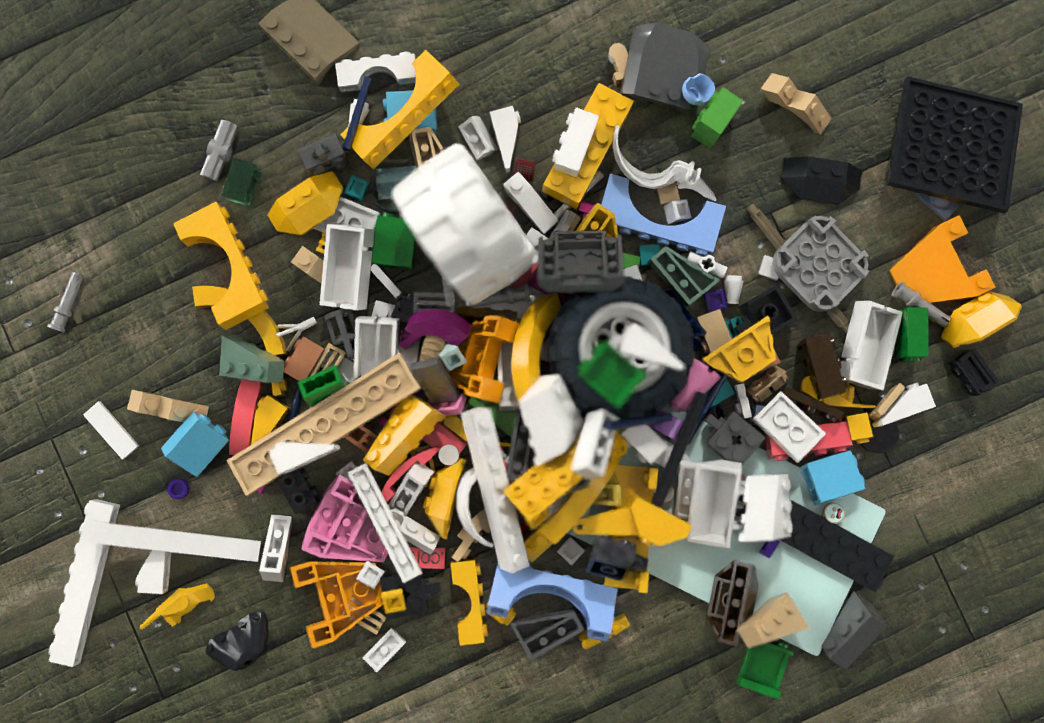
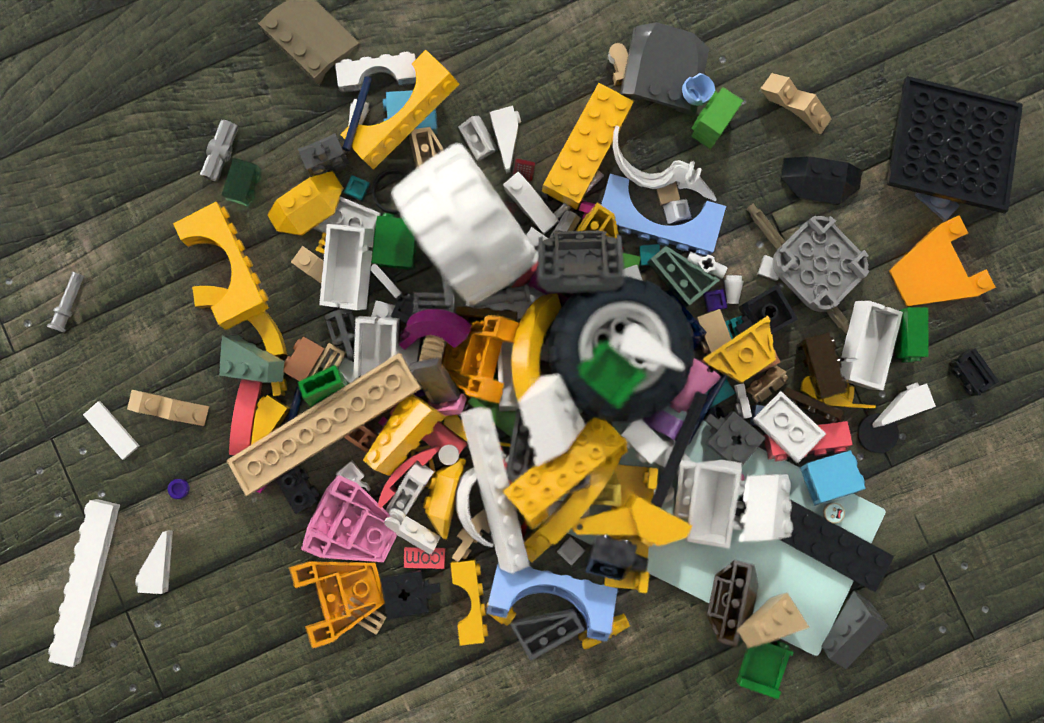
white tile [89,521,261,562] -> none
yellow animal [140,583,215,630] -> none
medium azure brick [161,411,229,477] -> none
black piece [206,612,269,671] -> none
white slope [259,515,292,582] -> none
white slope [269,441,340,474] -> none
white plant [276,317,317,352] -> none
white tile [347,463,422,583] -> none
white tile [356,561,385,589] -> none
white plate [363,627,406,672] -> none
clear light blue brick [376,166,417,200] -> none
yellow tile [381,589,406,614] -> none
light aqua slope [439,344,467,371] -> none
white brick [552,108,599,178] -> none
white brick [571,409,619,479] -> none
dark blue bar [605,413,673,431] -> none
dark purple tile [759,539,780,559] -> none
yellow brick [847,413,873,444] -> none
tan tile [868,383,905,421] -> none
light grey pin [891,281,951,327] -> none
yellow wedge [941,291,1022,348] -> none

